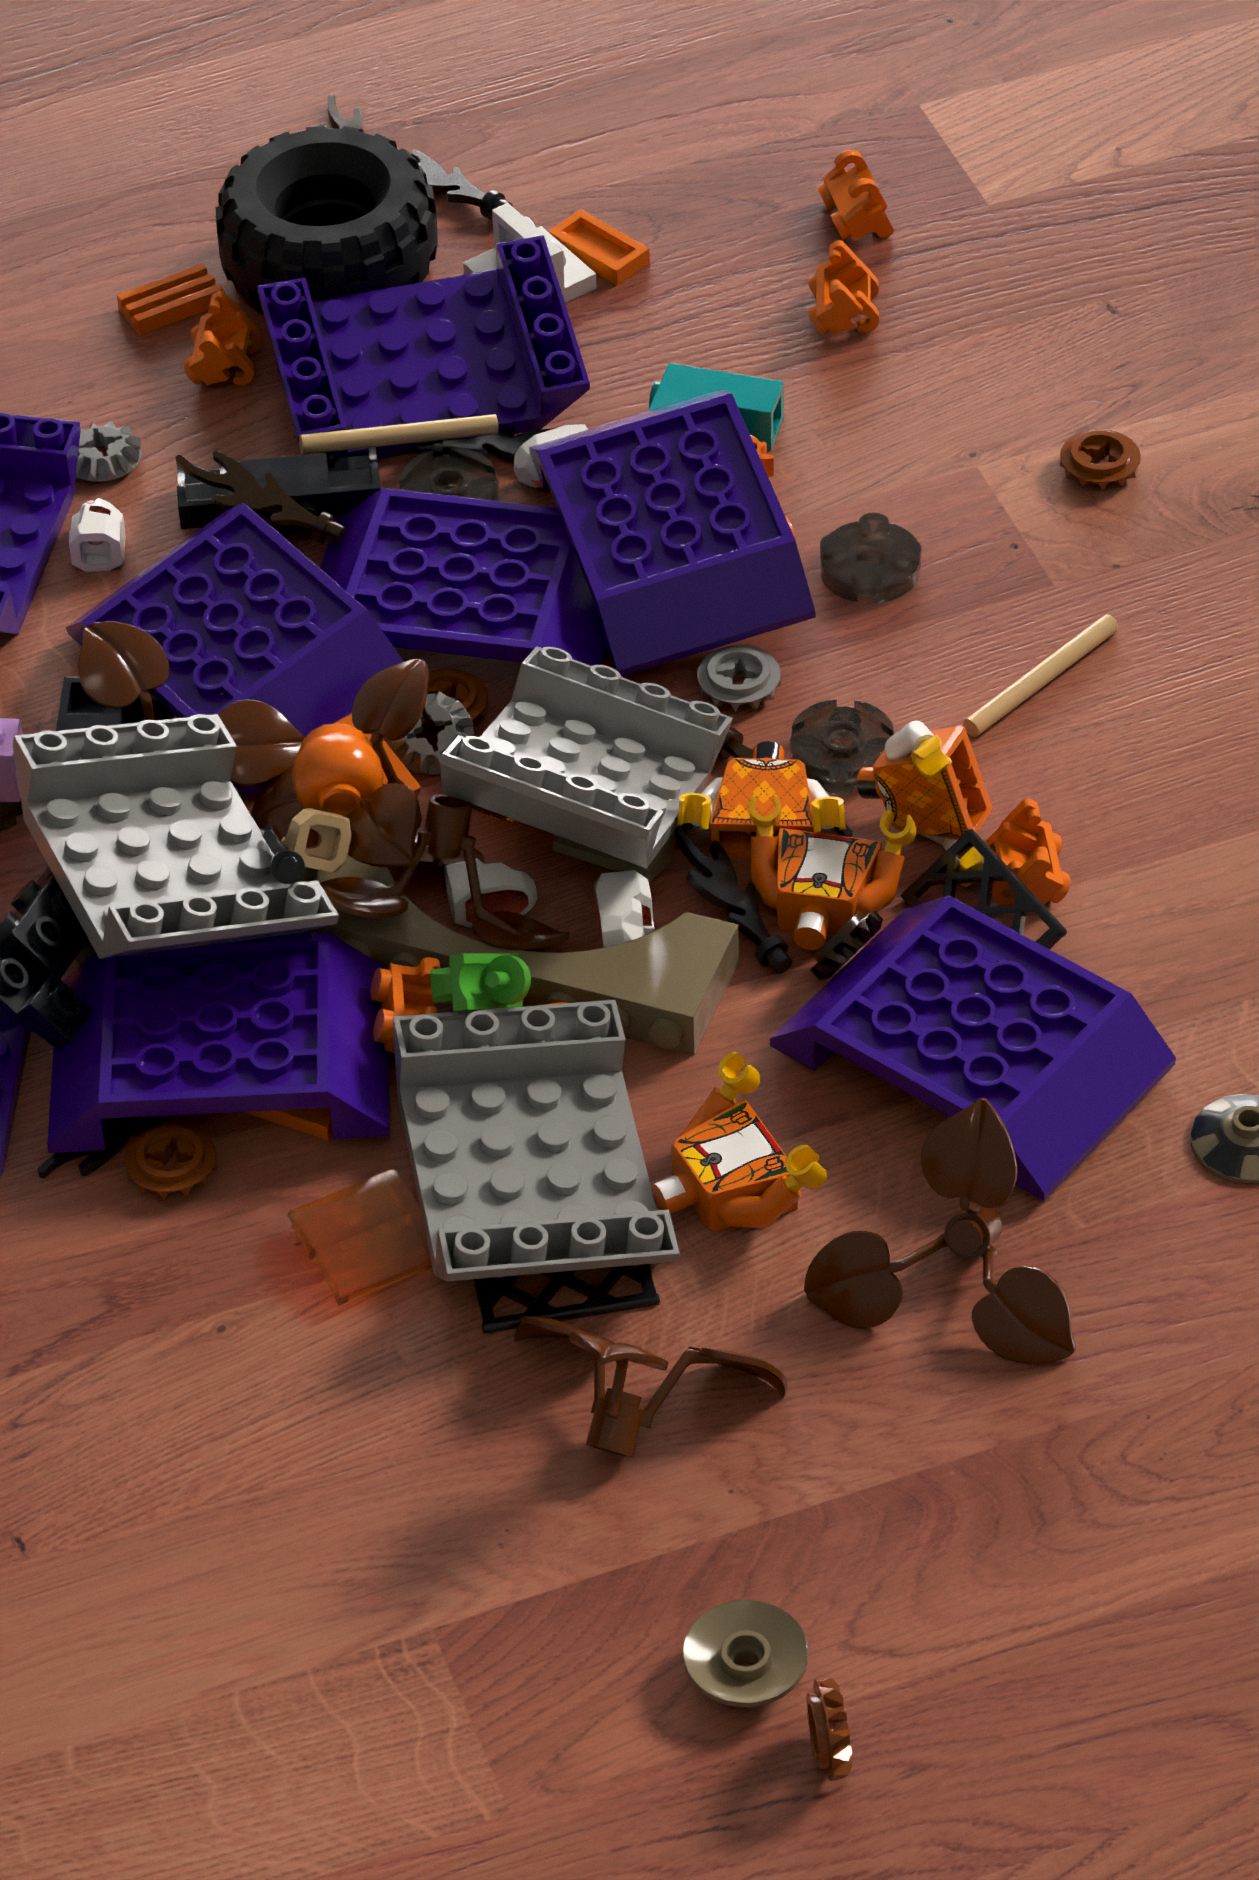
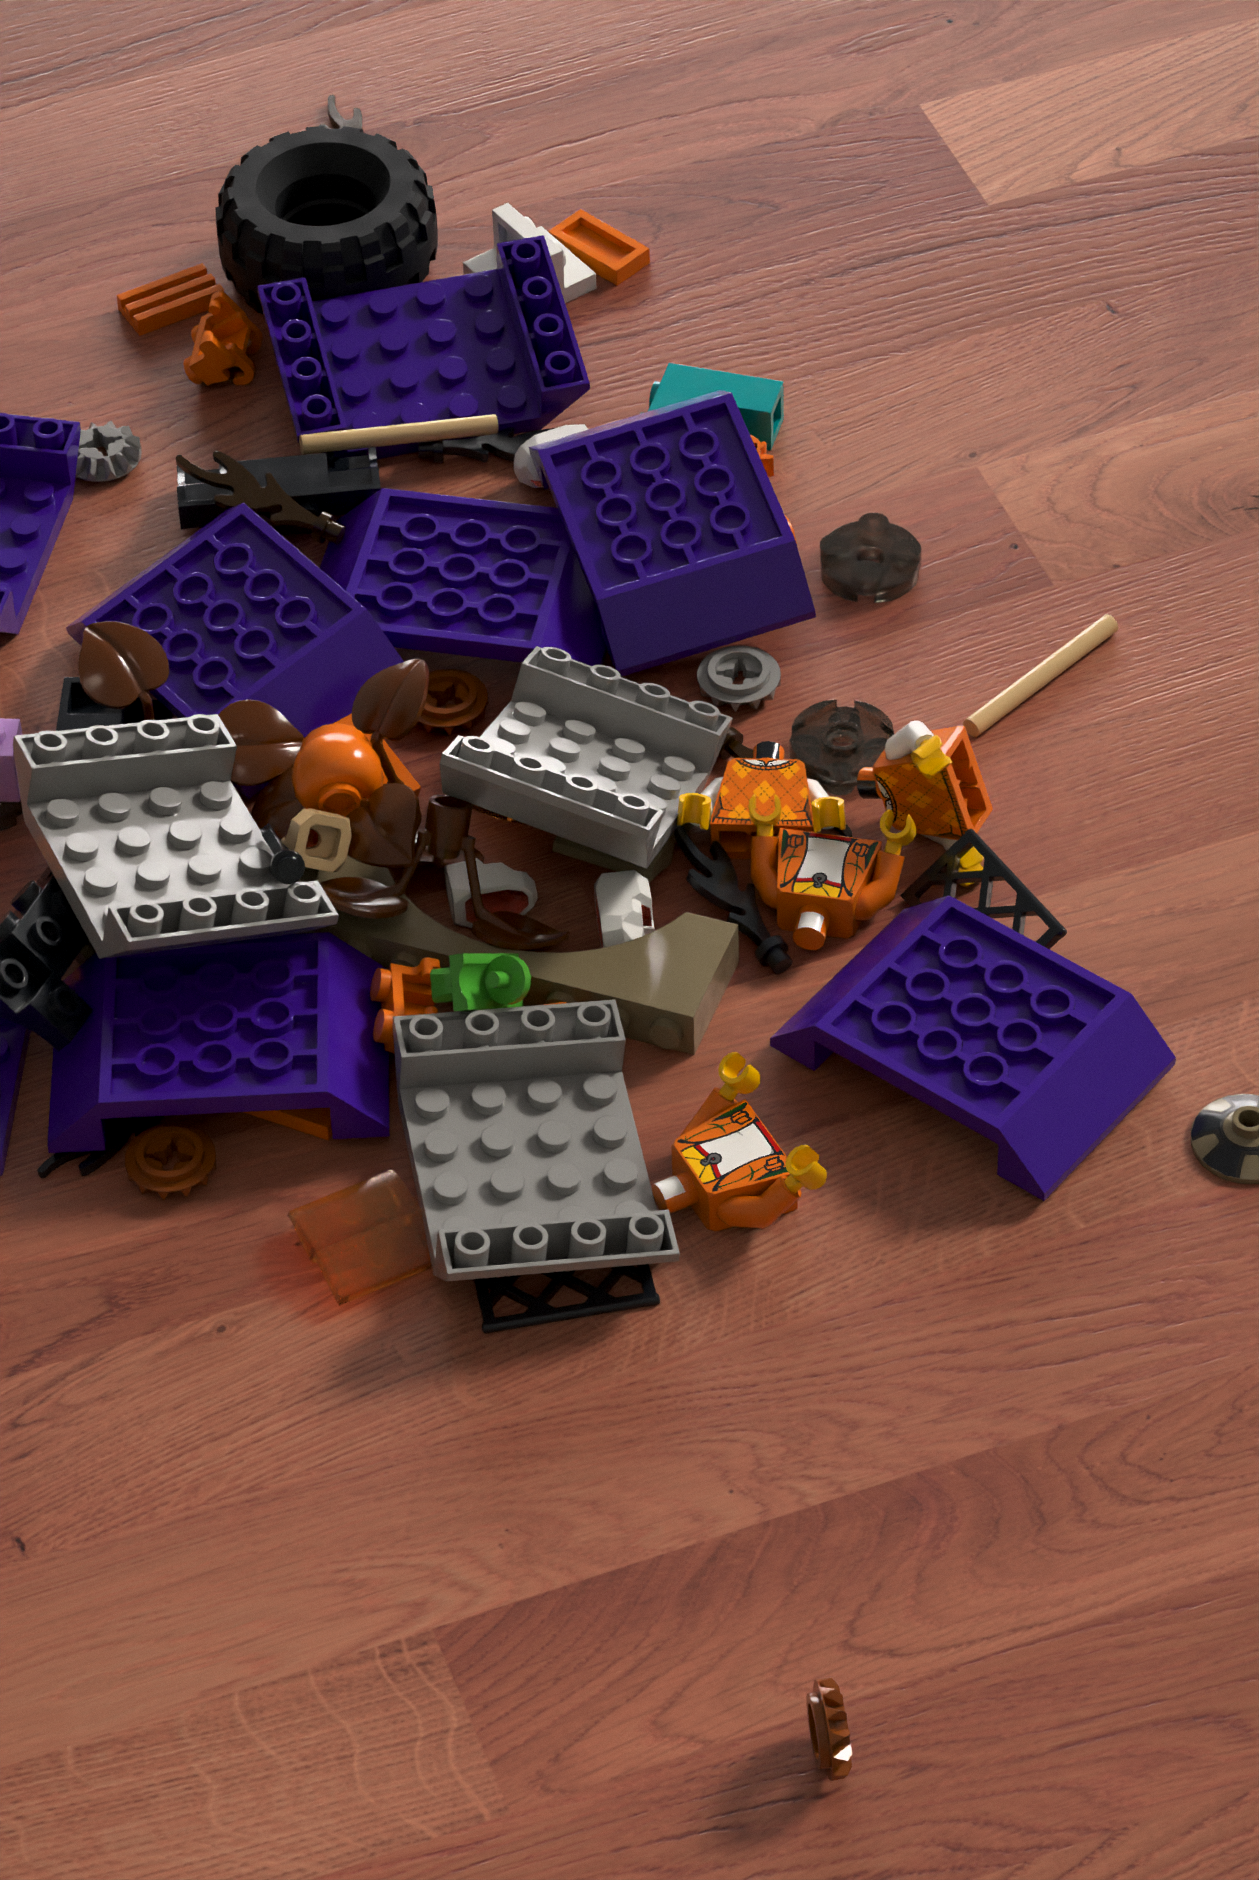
white rock [69,498,126,572] -> none
light grey gear [390,691,474,775] -> none
clear smoke plate [399,448,500,501] -> none
piece [411,150,513,220] -> none
reddish brown plant [514,1316,787,1458] -> none
dark tan dish [683,1600,808,1707] -> none
reddish brown plant [804,1098,1076,1364] -> none
orange piece [808,240,879,335] -> none
dark brown gear [810,909,883,980] -> none
orange piece [816,150,894,241] -> none
orange piece [985,798,1070,905] -> none
dark orange gear [1060,429,1141,491] -> none

